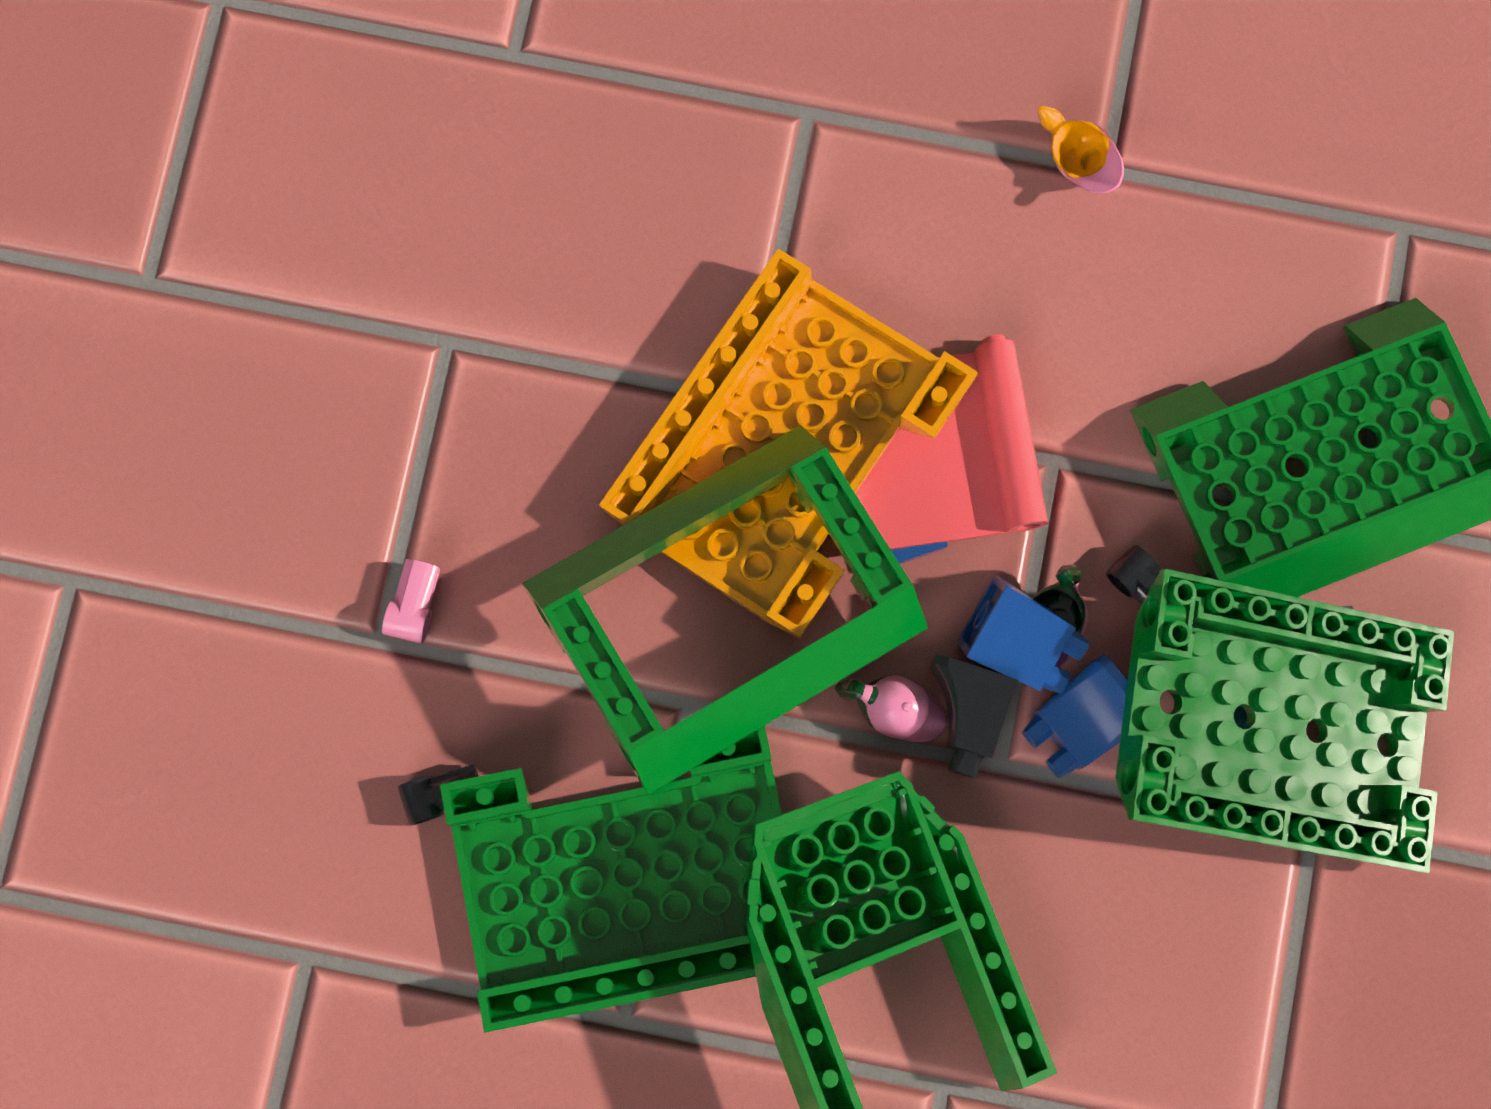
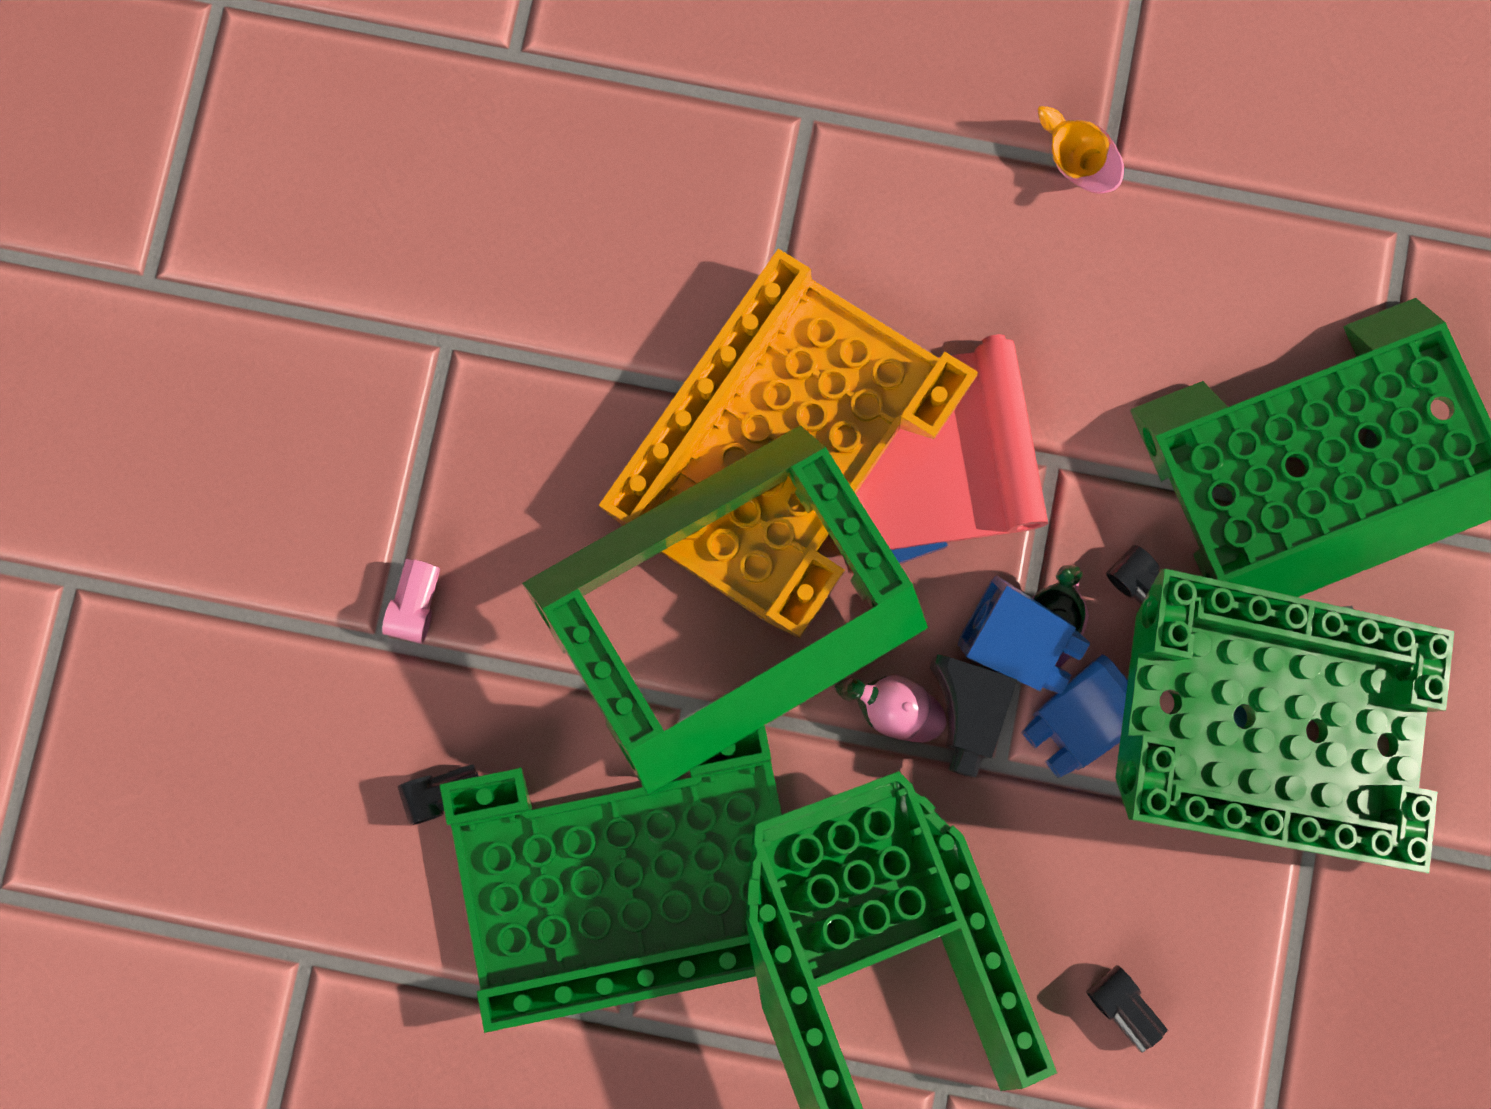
none -> black piece [1086,965,1168,1053]

